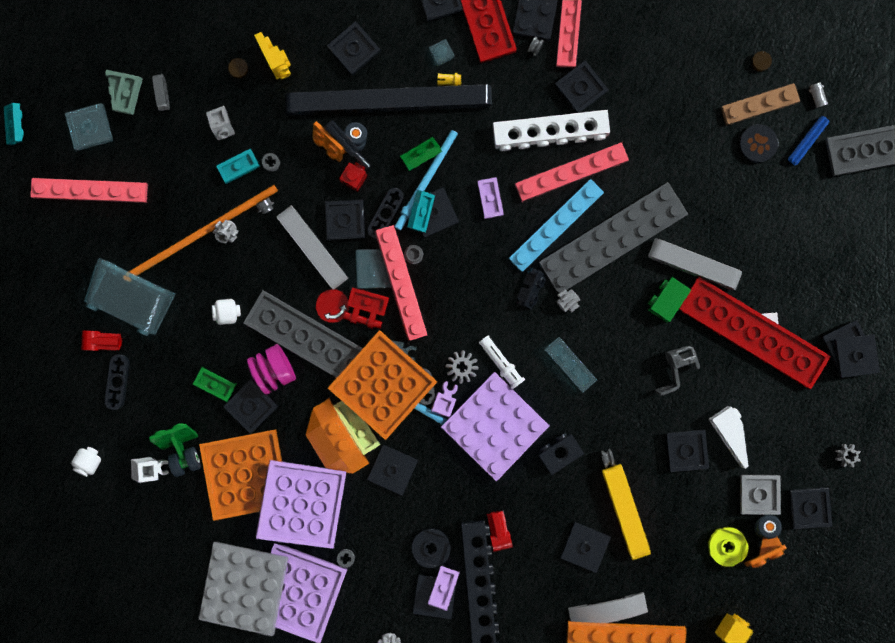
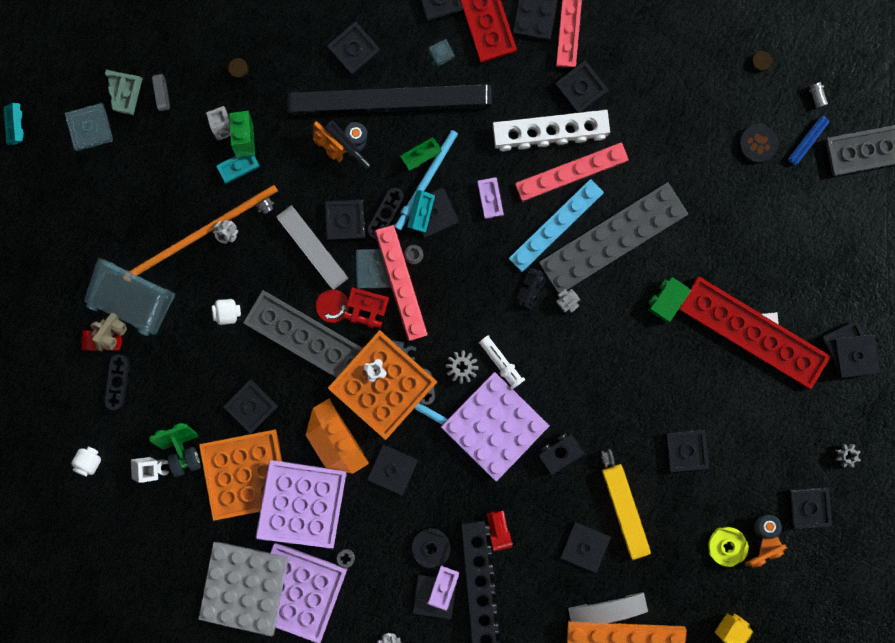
coral plate [31,178,148,203] -> none
green plate [193,367,237,402] -> none
dark pink wheel [247,344,296,394] -> none
yellow plate [255,32,291,79] -> none
dark grey bush [262,153,280,172] -> none
yellowish green plate [334,401,380,455] -> none
red brick [340,162,367,192] -> none
lavender plate [431,381,458,418] -> none
yellow pin [438,73,461,86] -> none
dark grey bush [527,36,544,56] -> none
clear light blue plate [544,337,597,393] -> none
light grey beam [648,239,742,290] -> none
dark grey piece [655,346,700,395] -> none
white slope [708,406,748,468] -> none
medium nougat plate [721,84,800,125] -> none
light grey plate [740,475,781,515] -> none
none -> dark tan hips [91,313,127,351]
none -> green brick [229,111,255,158]
none -> white plate [364,359,386,382]

